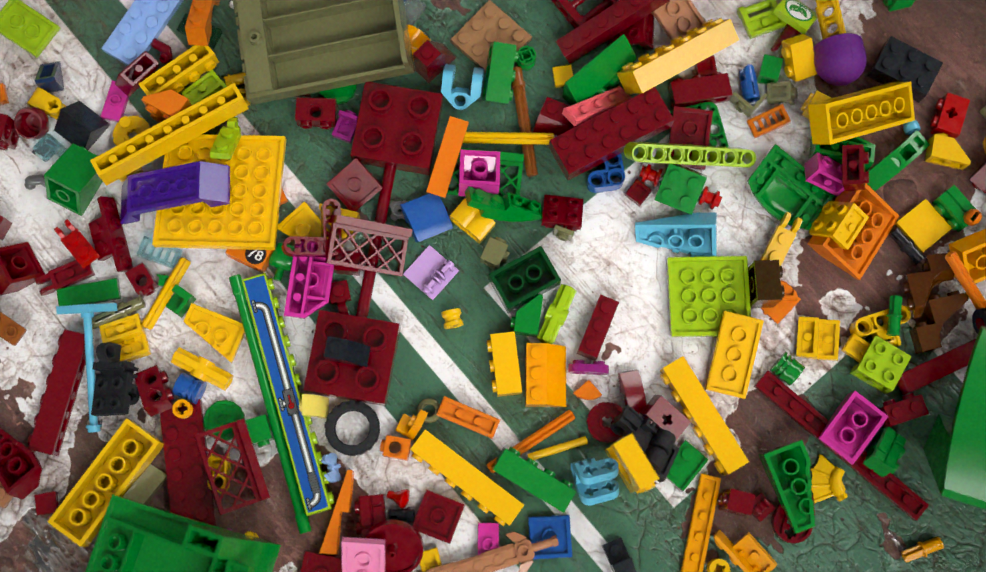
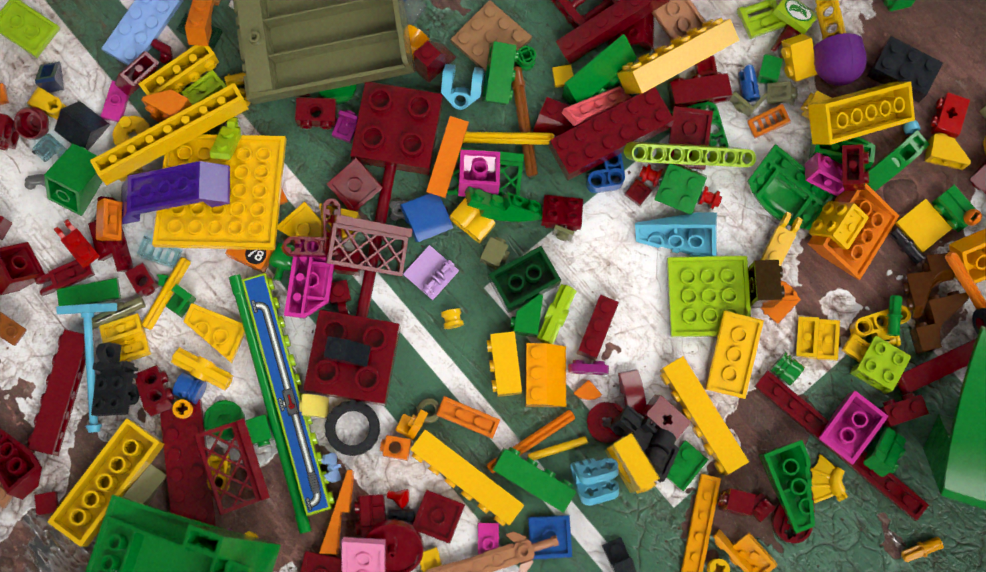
none -> orange slope [96,198,122,241]

